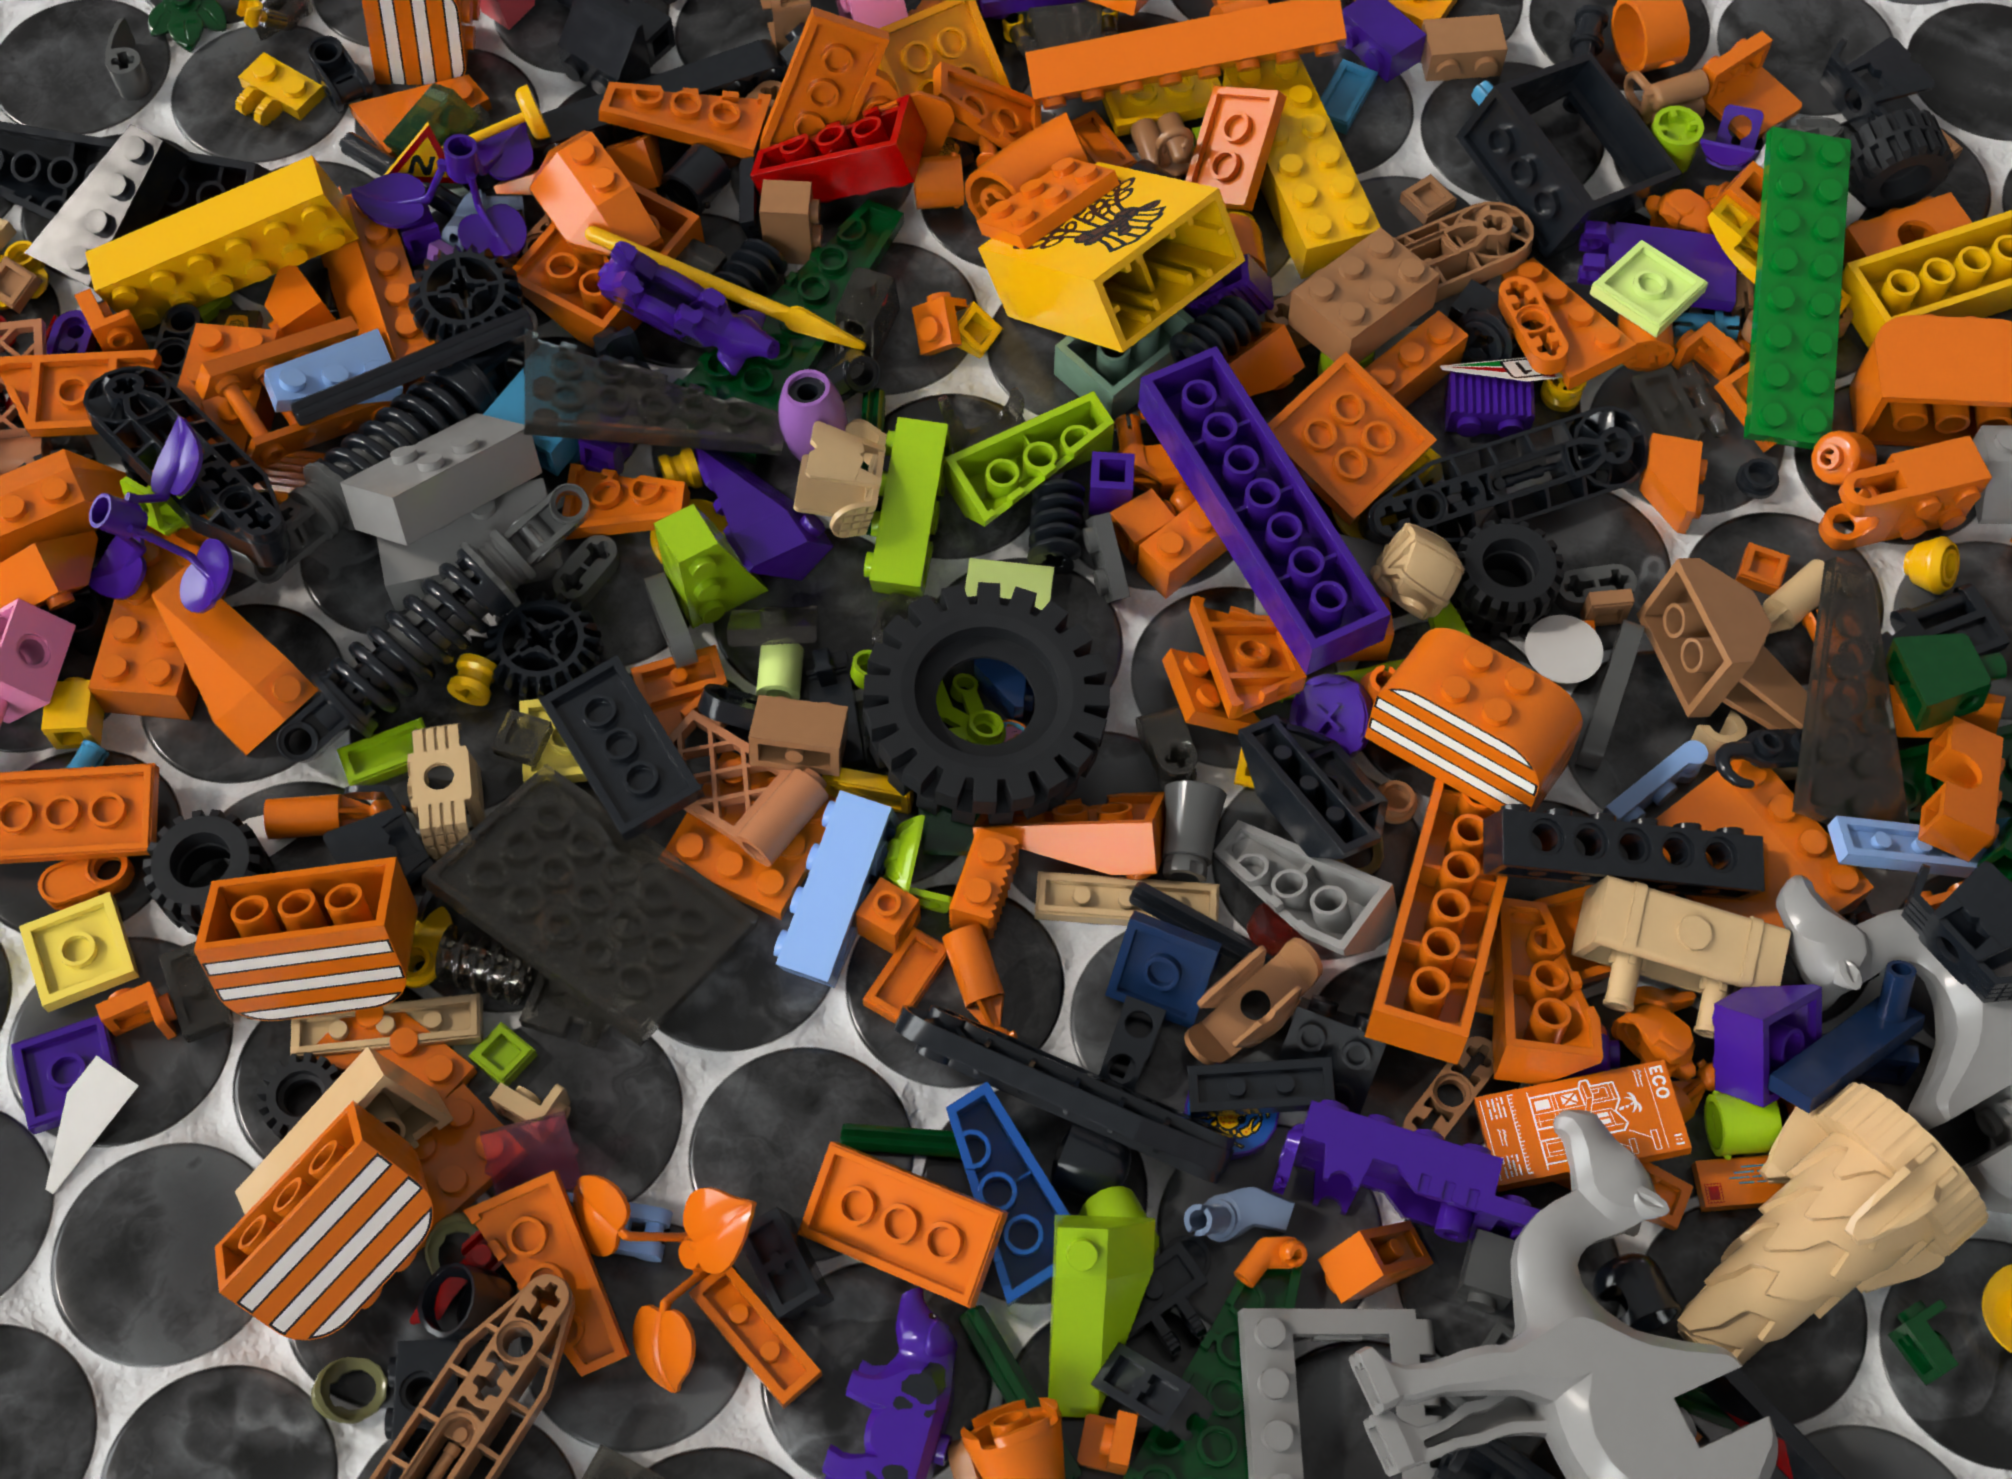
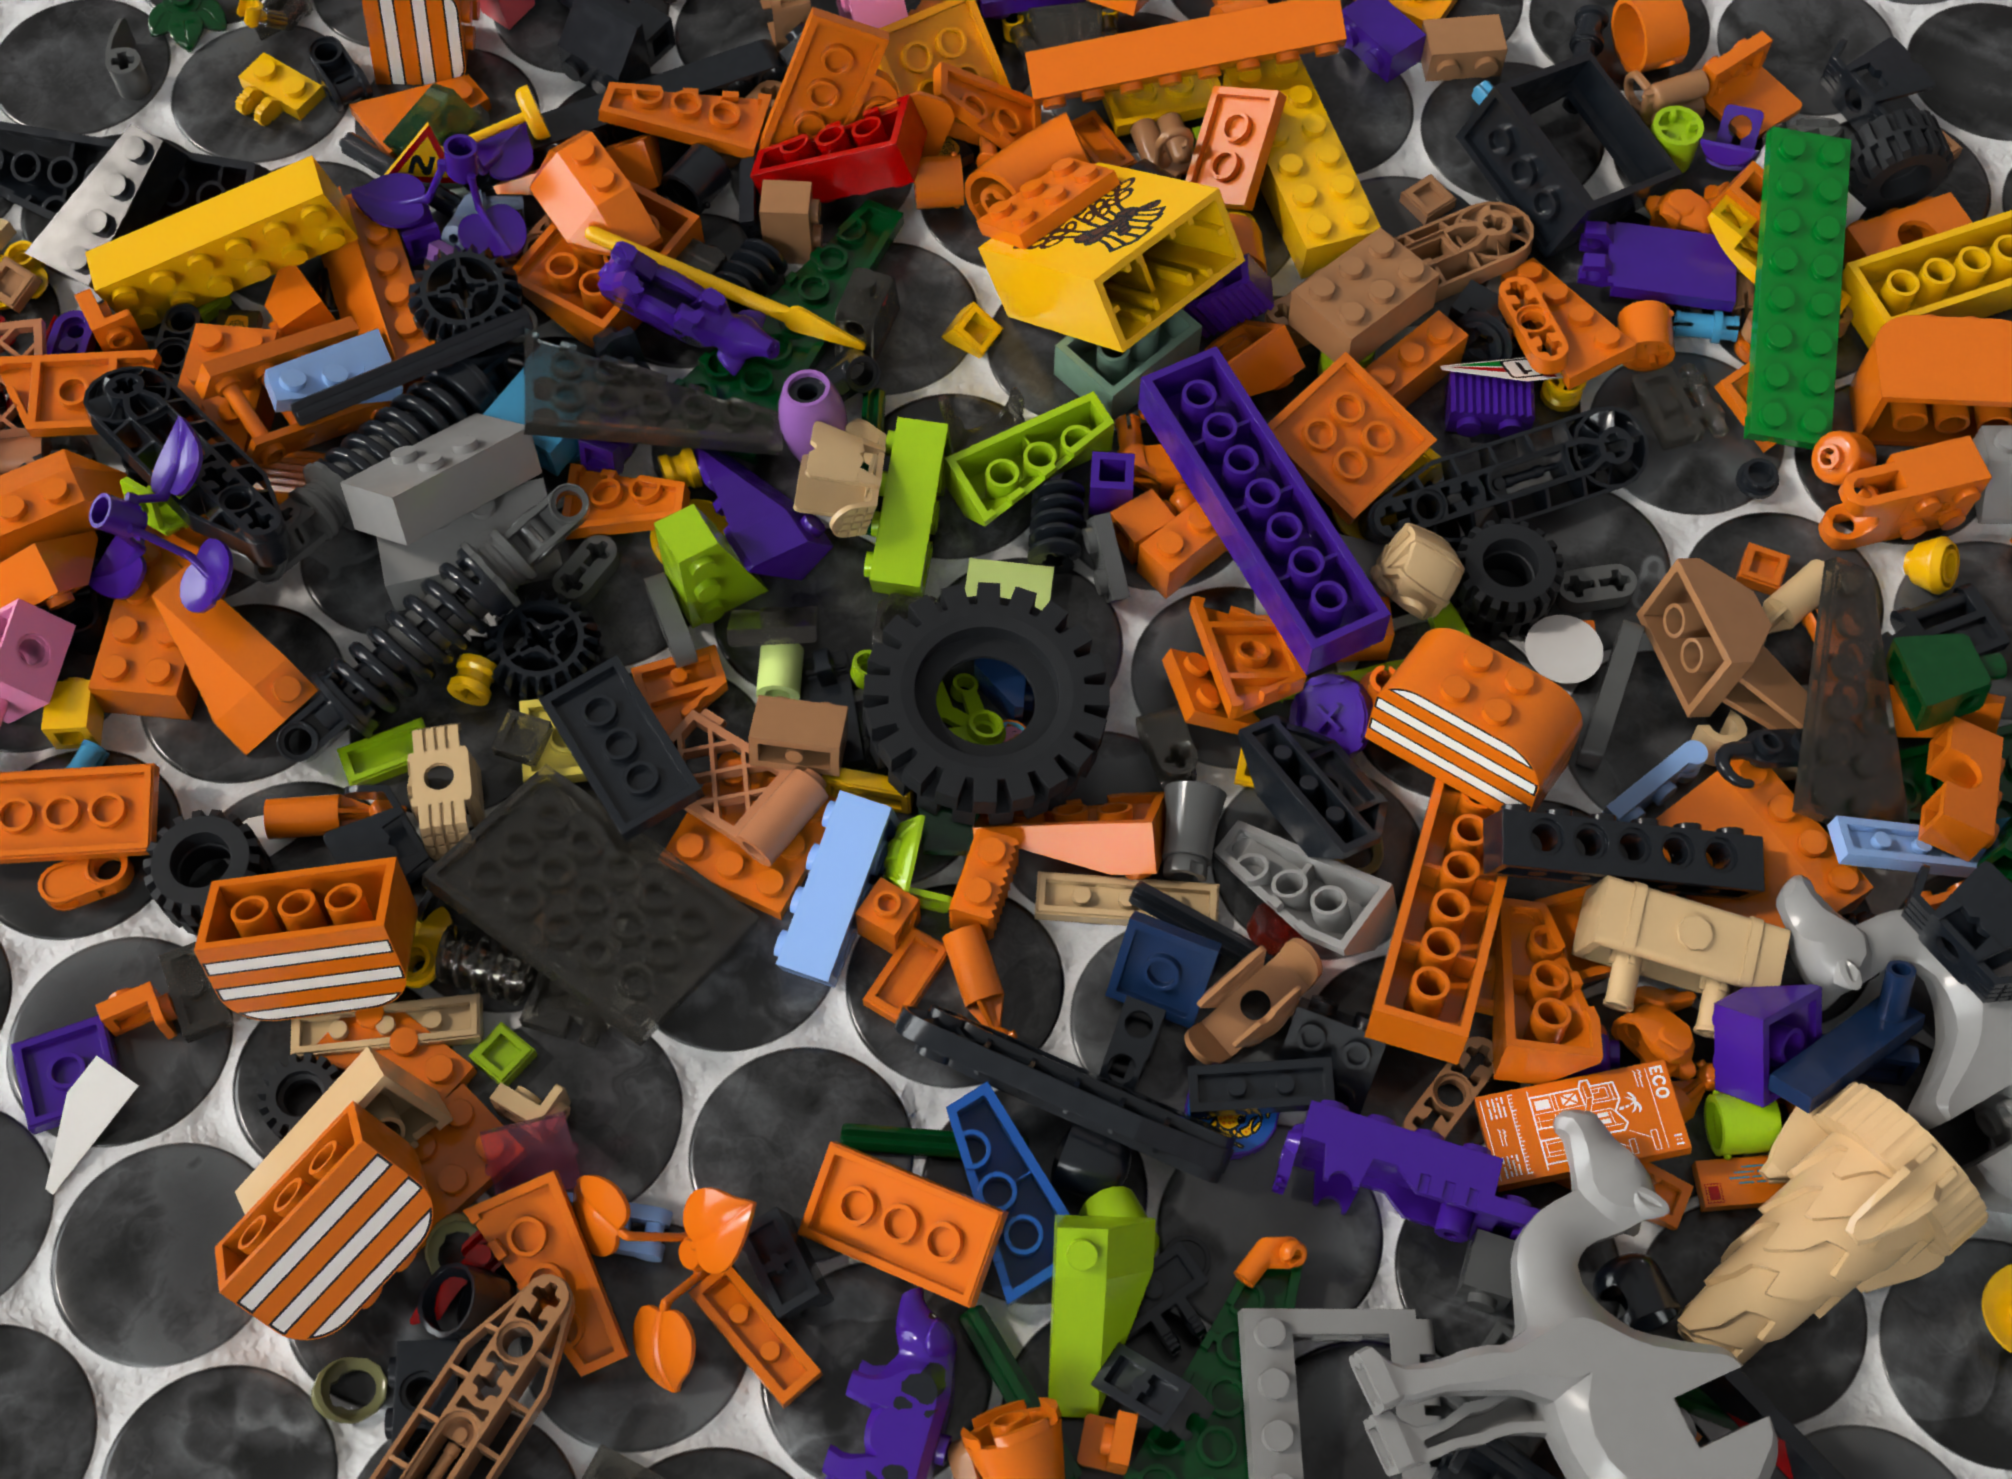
light yellow plate [19,892,140,1013] -> none
black beam [697,684,758,731] -> none
orange bracket [912,292,968,356] -> none
black piece [1169,295,1262,363] -> none
sand blue arm [1184,1187,1295,1242] -> none
orange slope [1317,1220,1434,1304] -> none
dark azure tile [1320,59,1378,135] -> none
medium nougat plate [1378,780,1418,824] -> none
medium nougat tile [1579,588,1635,626] -> none
yellowish green tile [1589,240,1708,338] -> none
orange slope [1639,433,1708,534] -> none
orange bracket [1672,321,1745,381] -> none
dark green bracket [1888,1299,1959,1386] -> none

